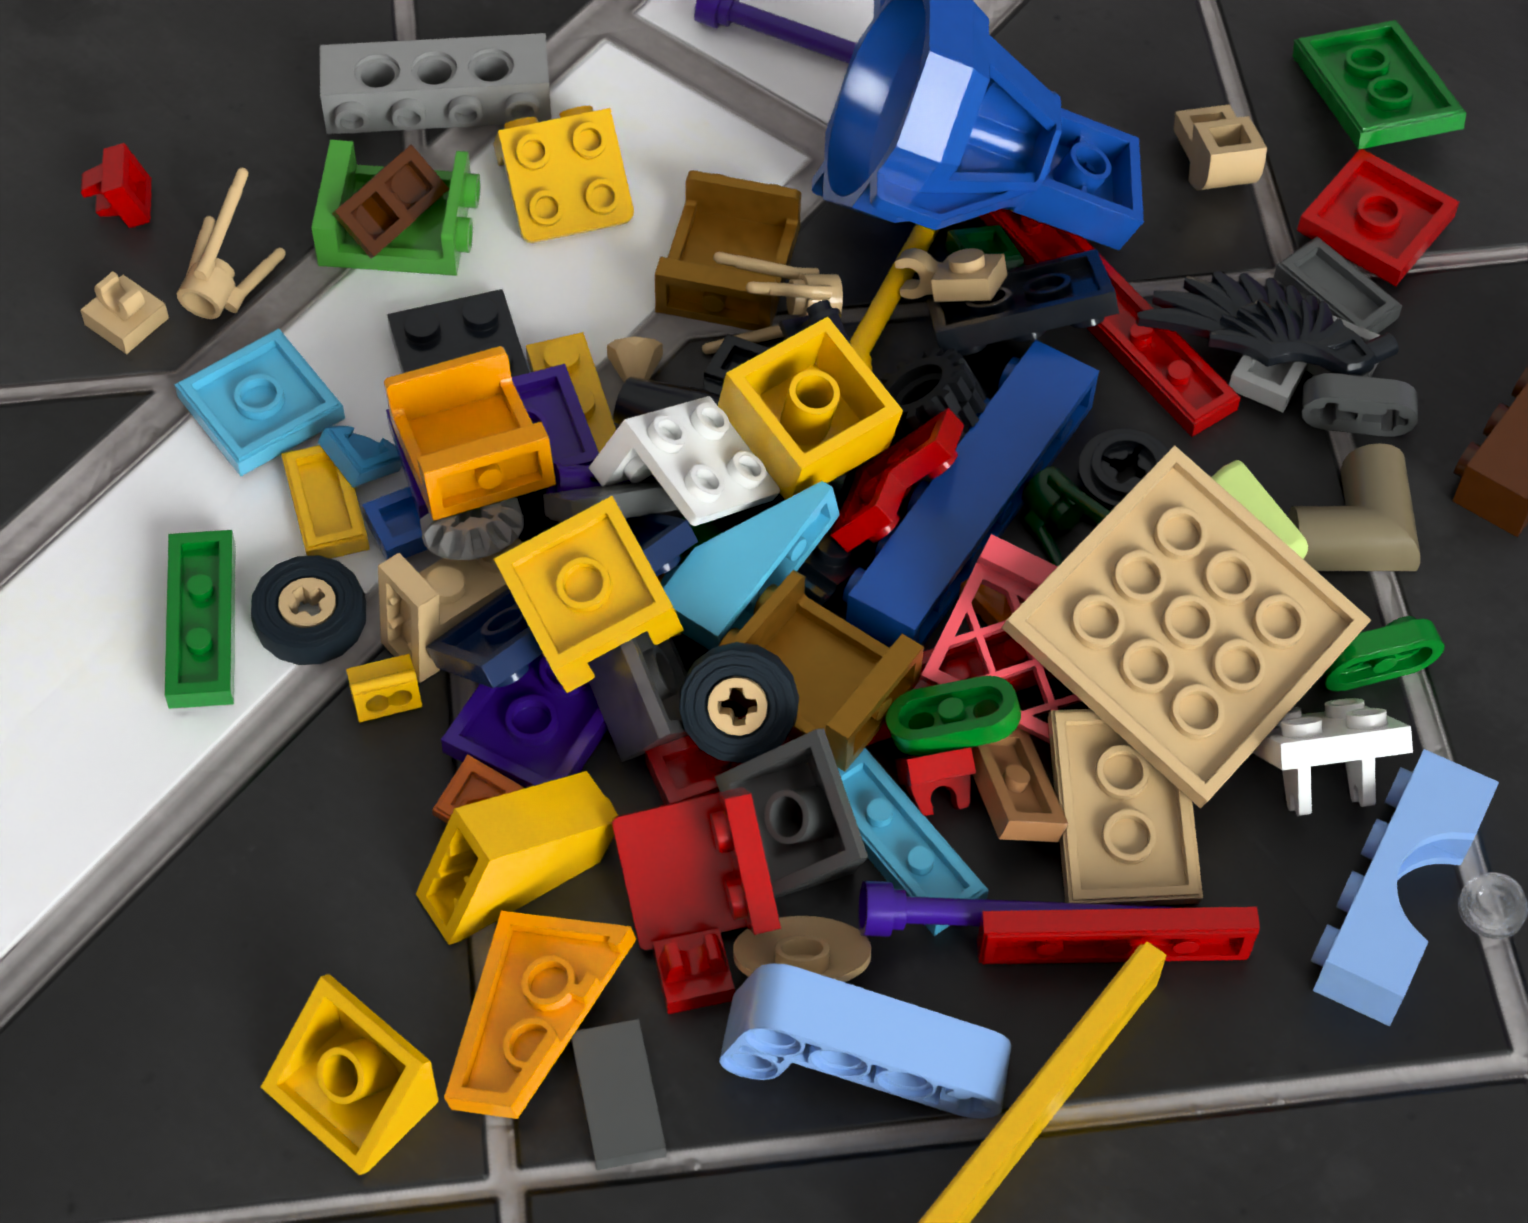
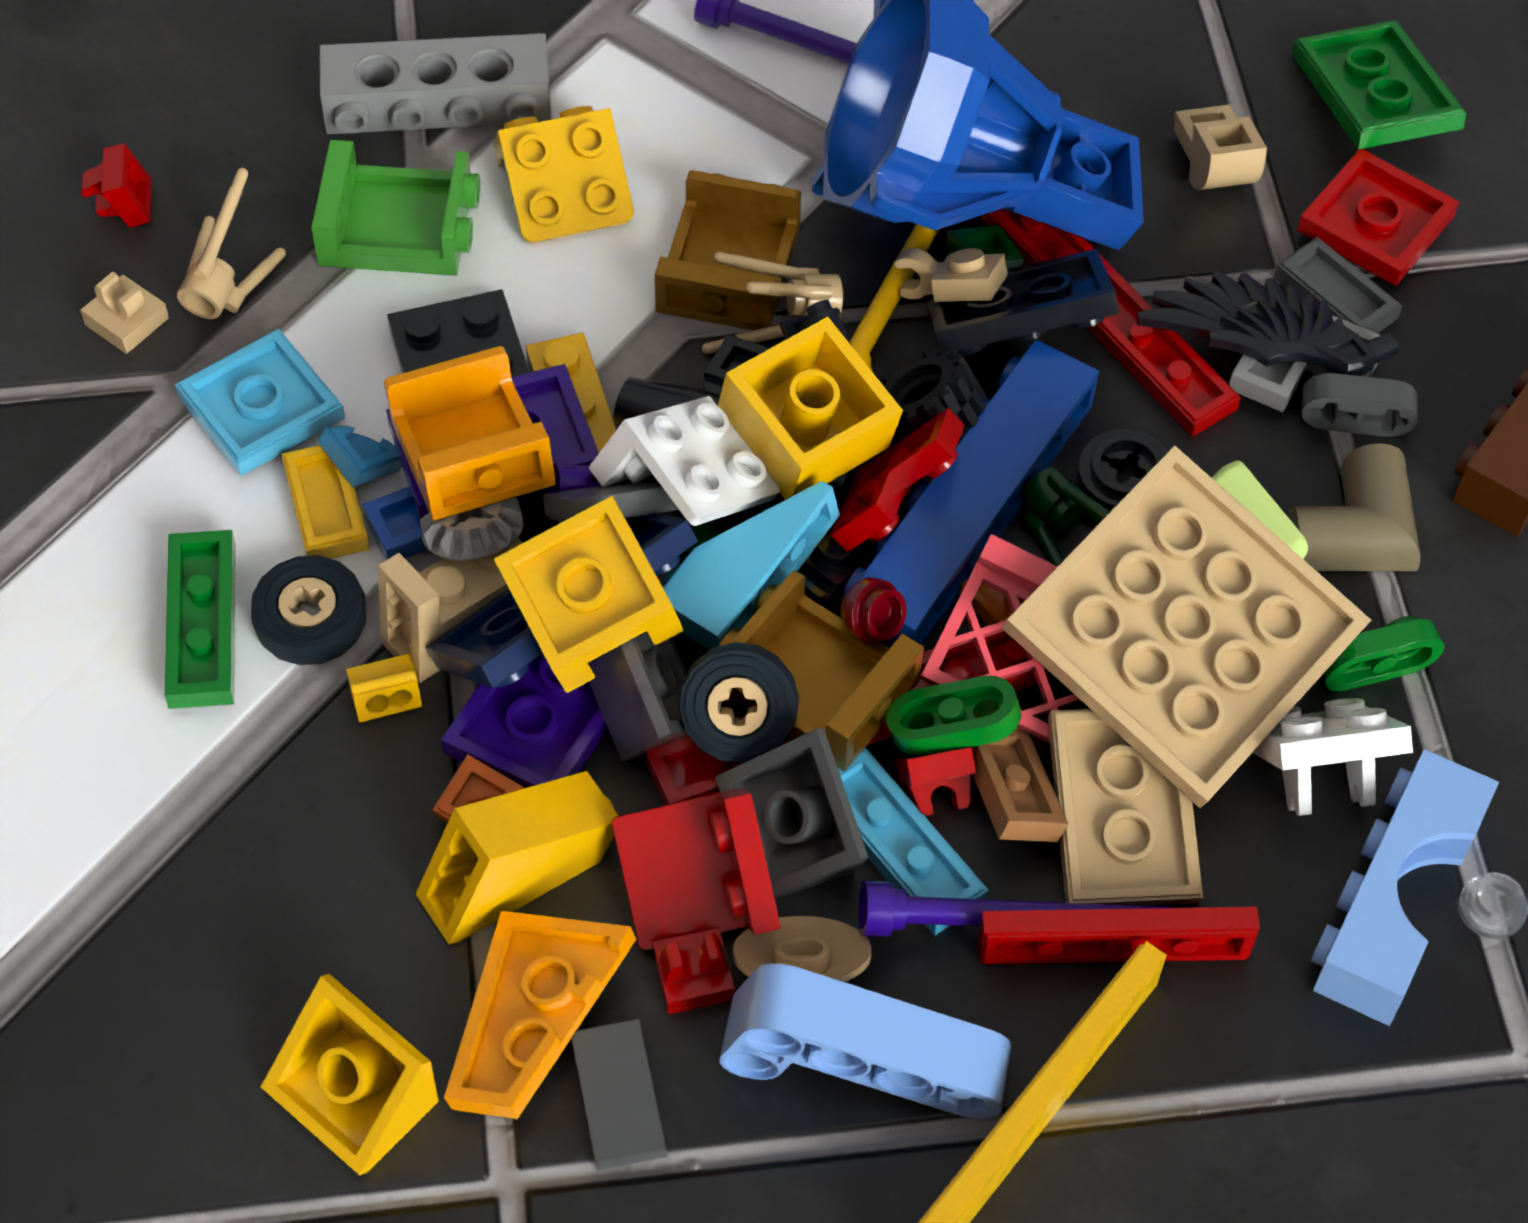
reddish brown slope [332,144,449,259] -> none
tan rock [607,336,663,383] -> none
none -> dark red plate [840,577,907,644]

